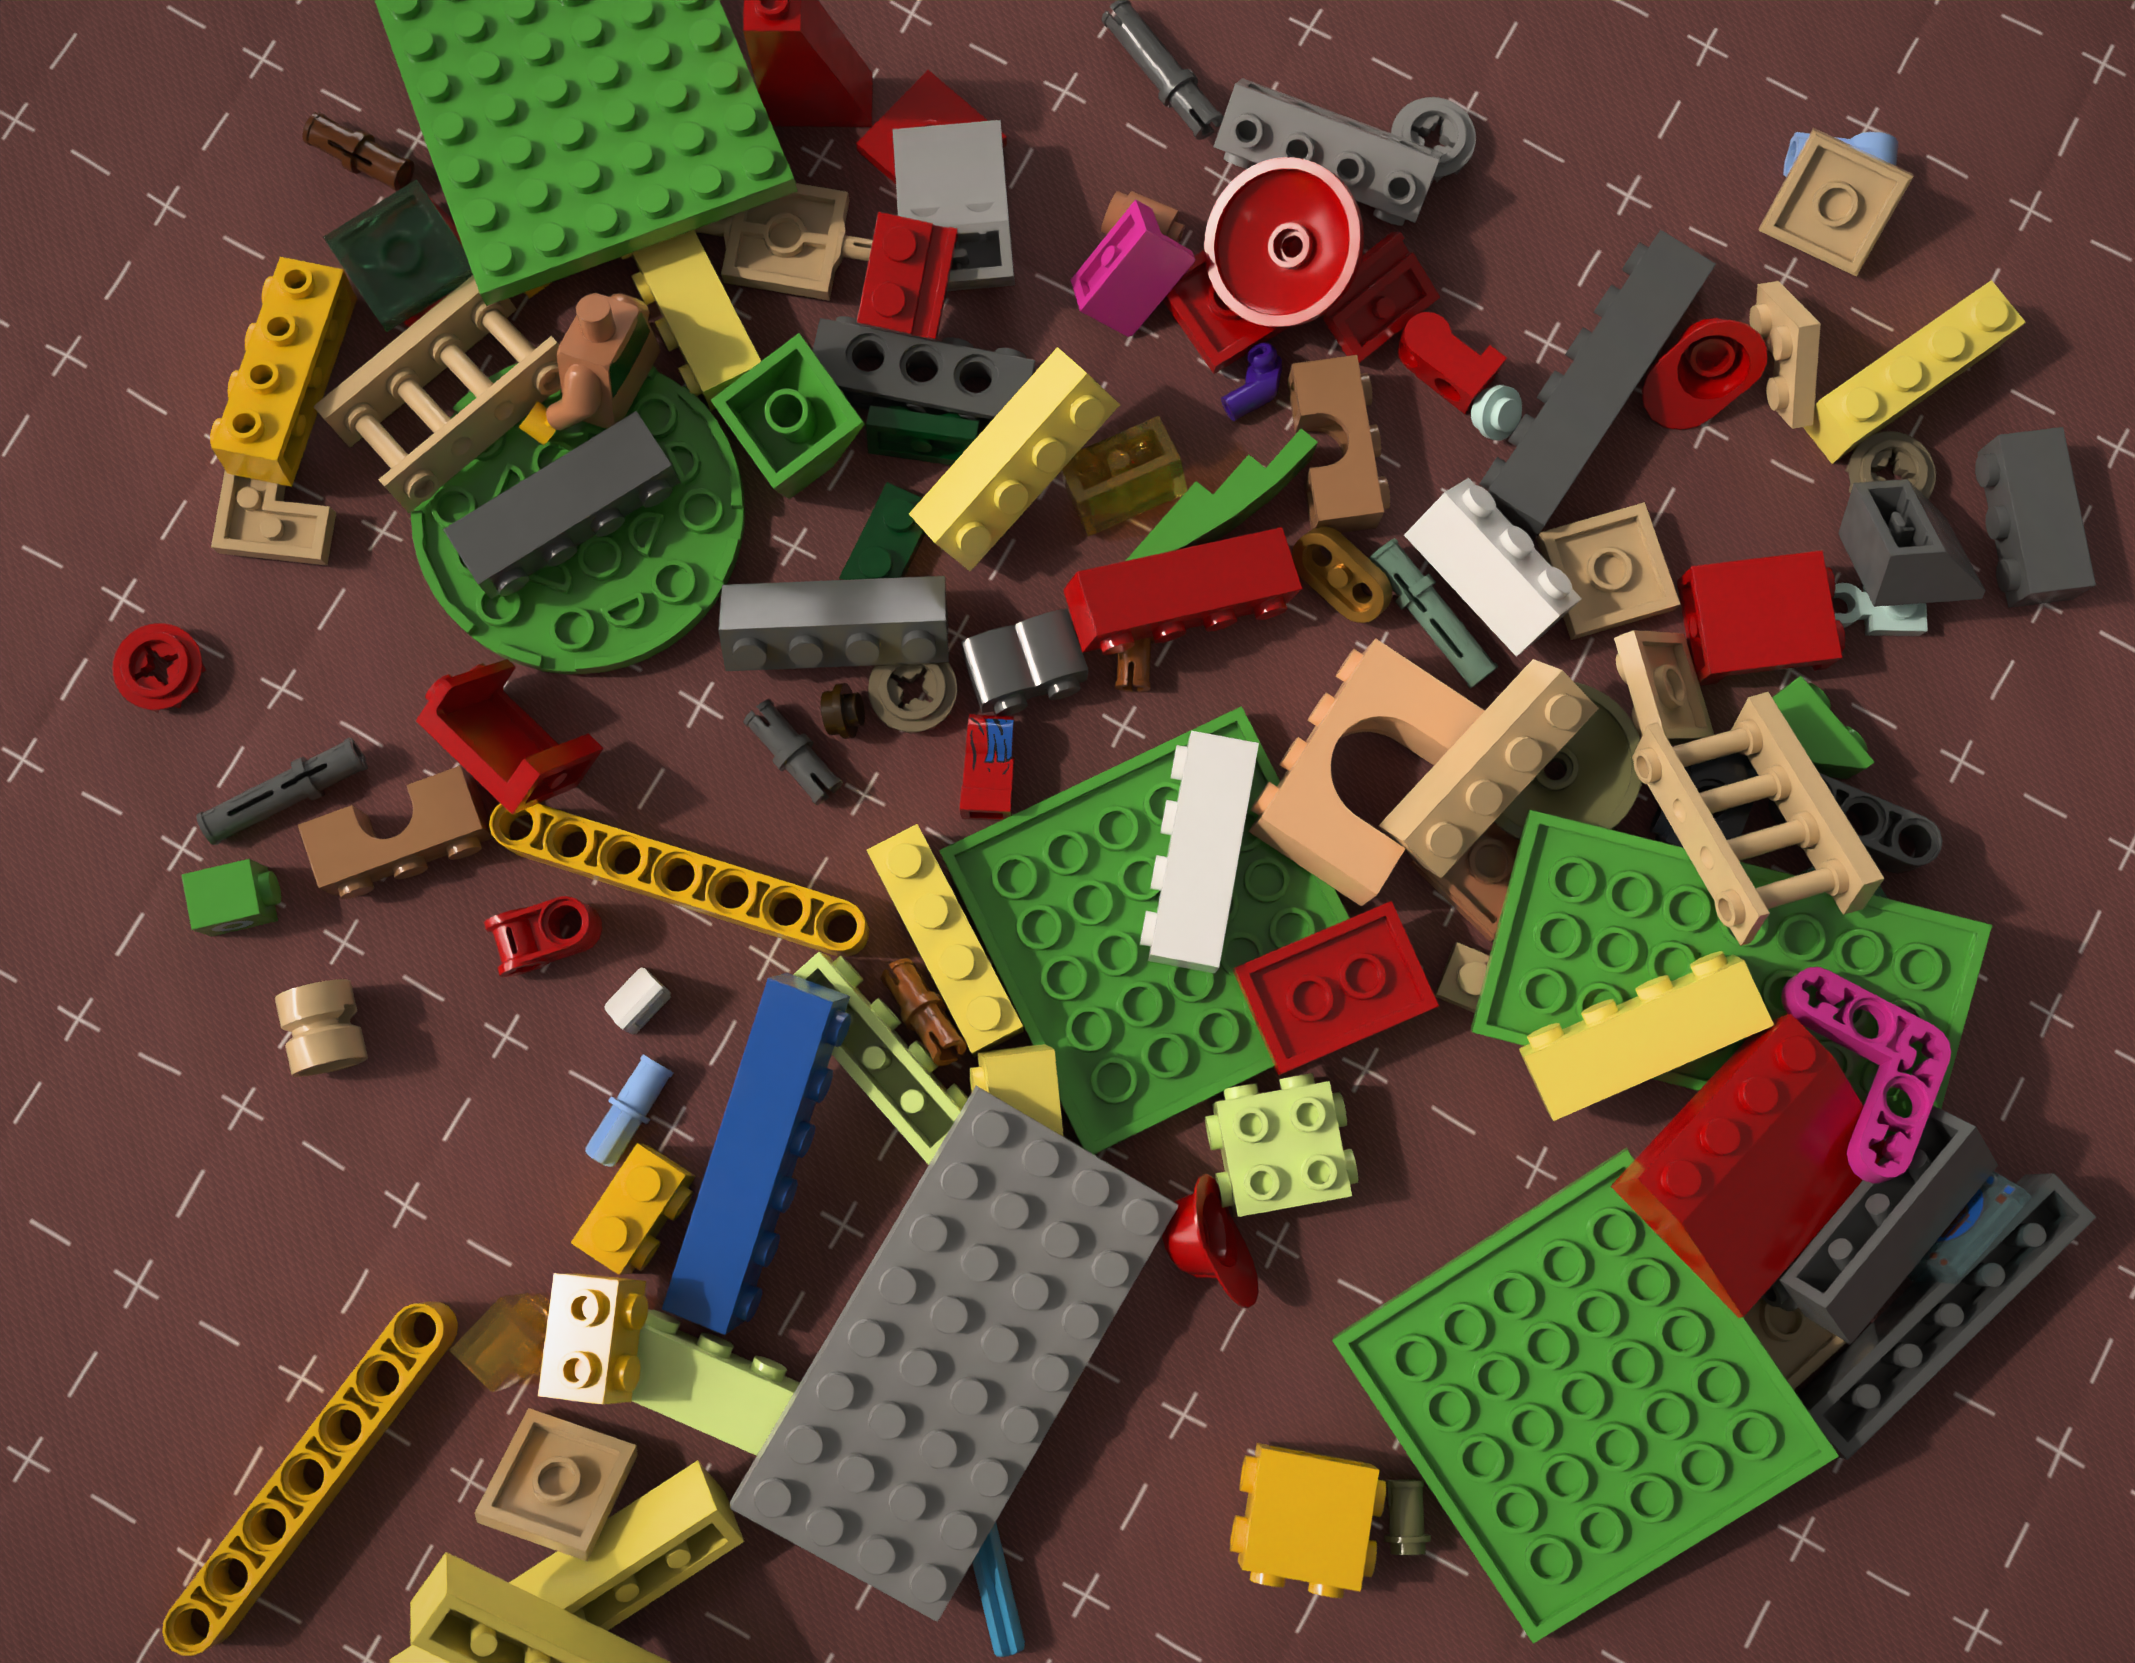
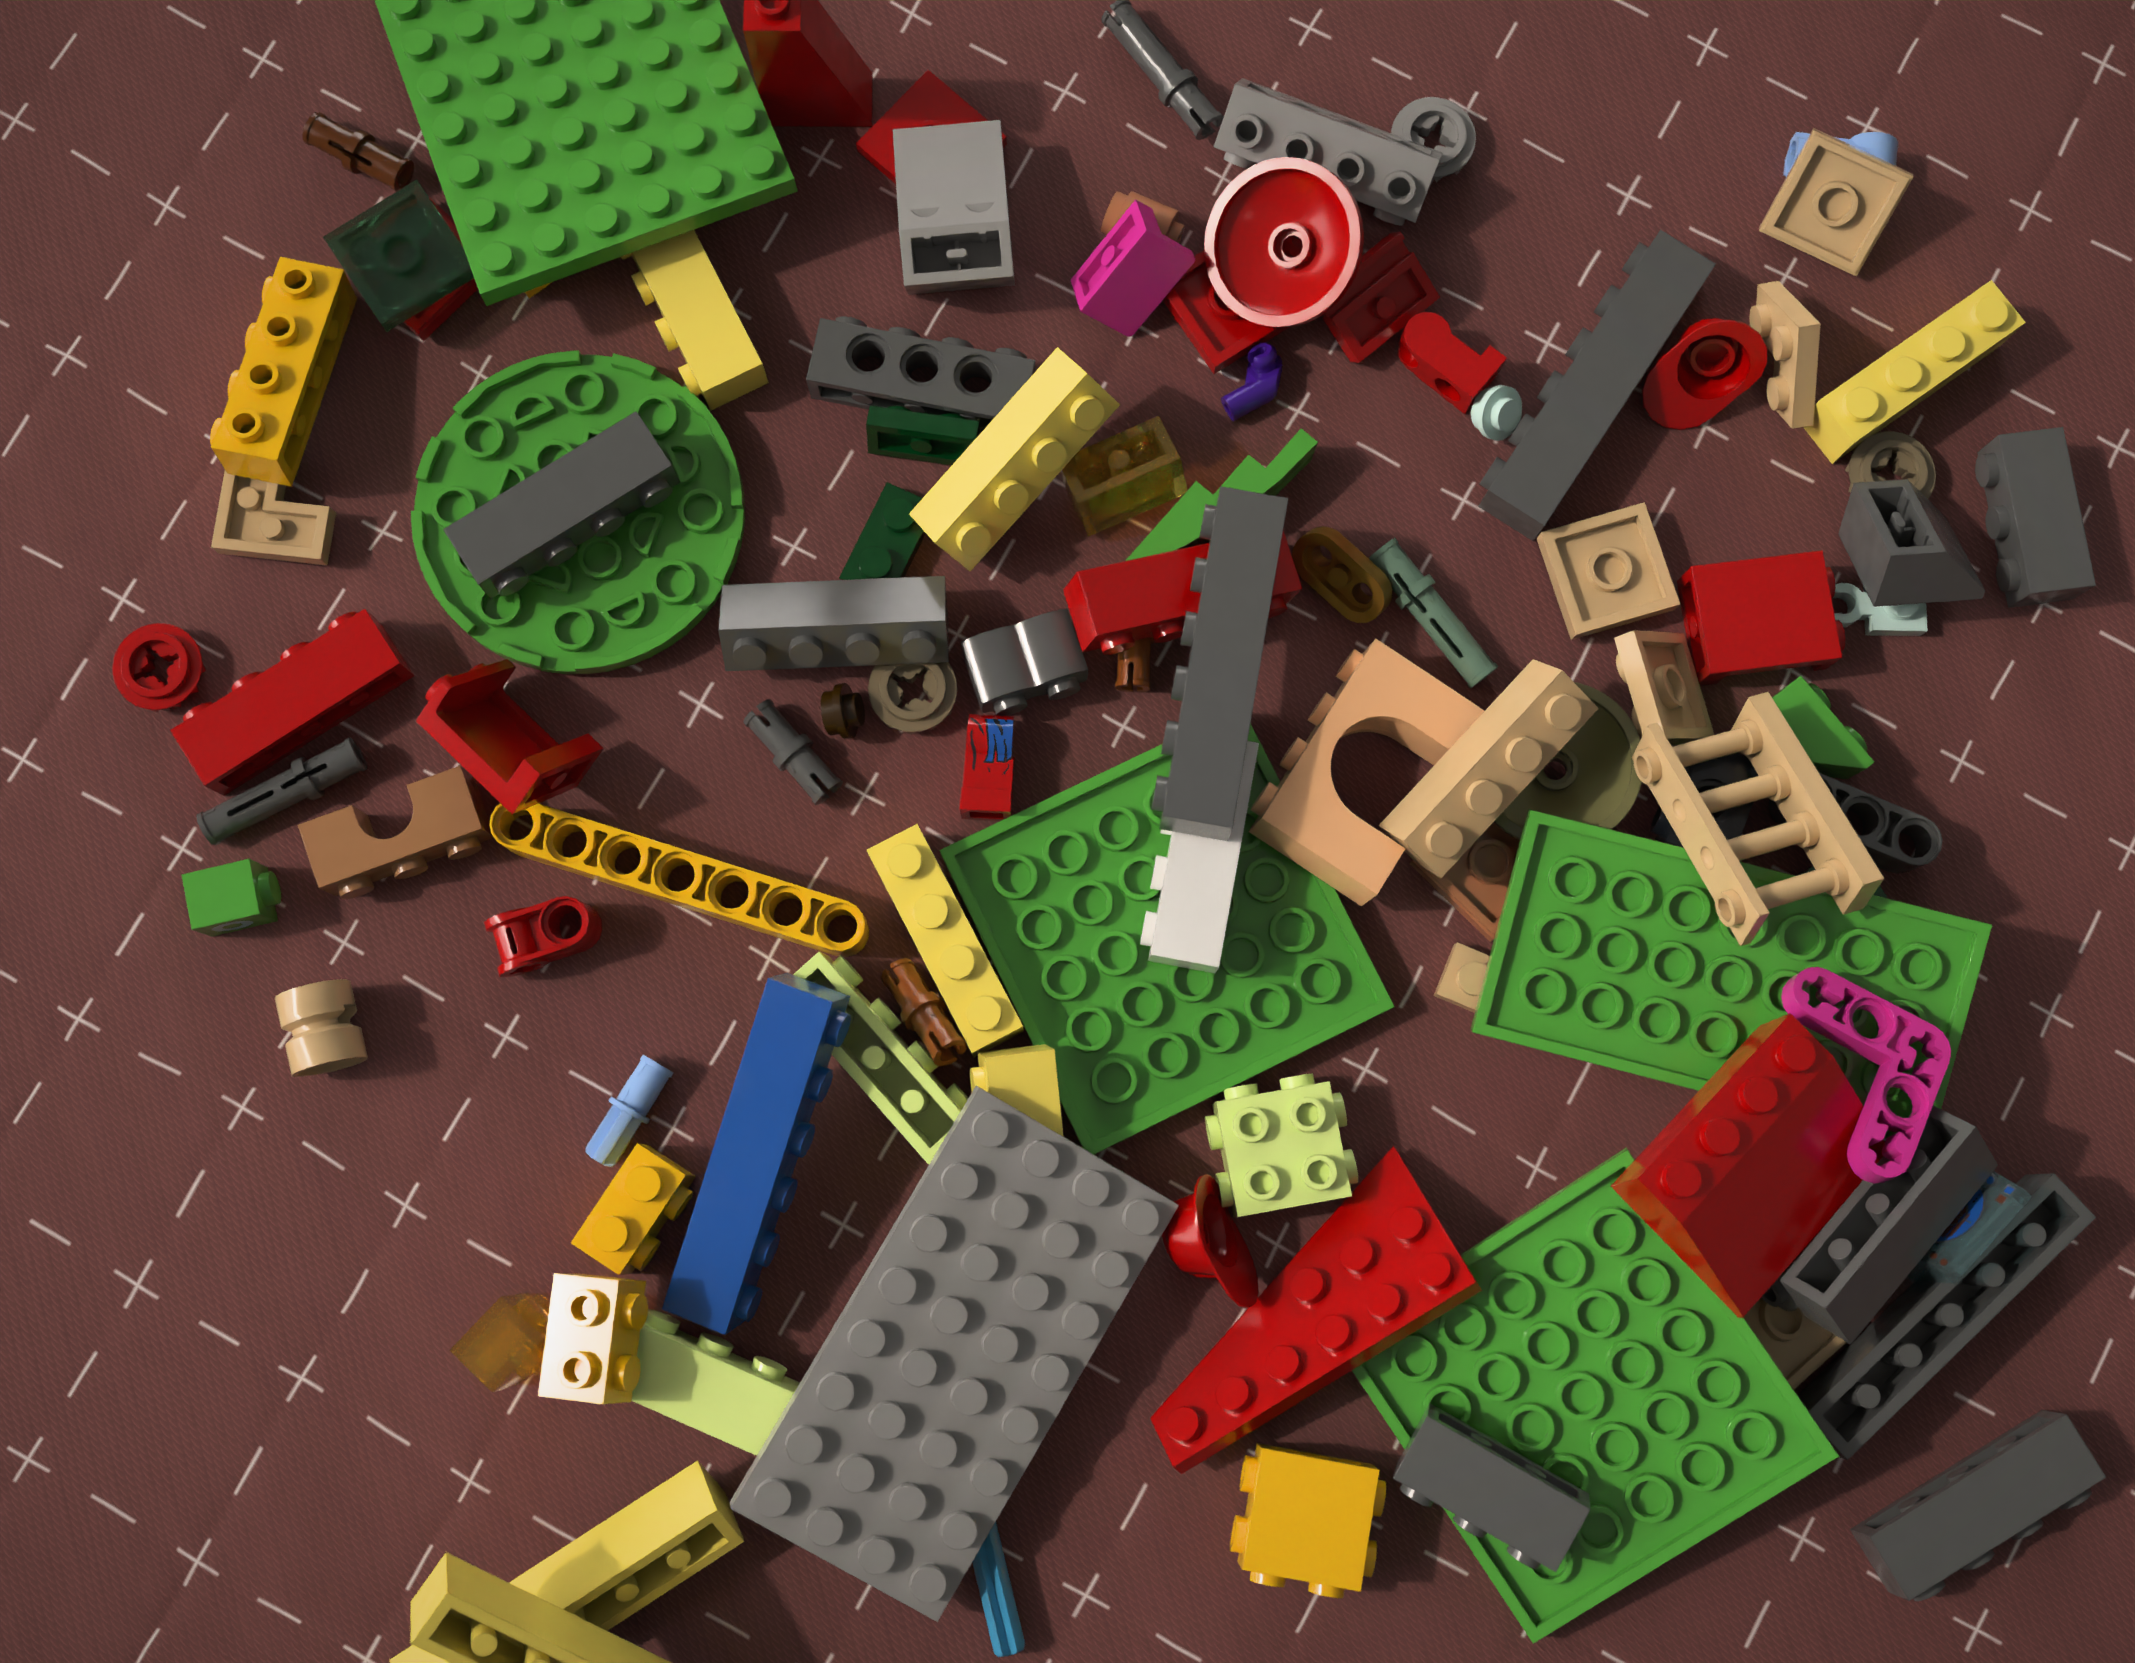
yellow beam [162,1301,458,1656] -> none
tan fence [313,275,561,513] -> none
tan plate [475,1408,638,1561] -> none
nougat torso [519,293,660,445] -> none
white slope [604,967,671,1035] -> none
tan plate [694,183,873,301] -> none
bright green slope [711,333,865,499] -> none
red plate [857,212,958,342] -> none
red plate [1233,901,1439,1075] -> none
medium nougat arch [1287,355,1390,533] -> none
olive pin [1384,1479,1431,1555] -> none
white brick [1404,478,1581,657] -> none
light yellow brick [1519,951,1774,1121] -> none
none -> red brick [170,609,414,796]
none -> red wing [1150,1146,1482,1474]
none -> dark grey brick [1151,486,1288,841]
none -> dark grey brick [1393,1403,1591,1572]
none -> dark grey brick [1850,1410,2106,1601]

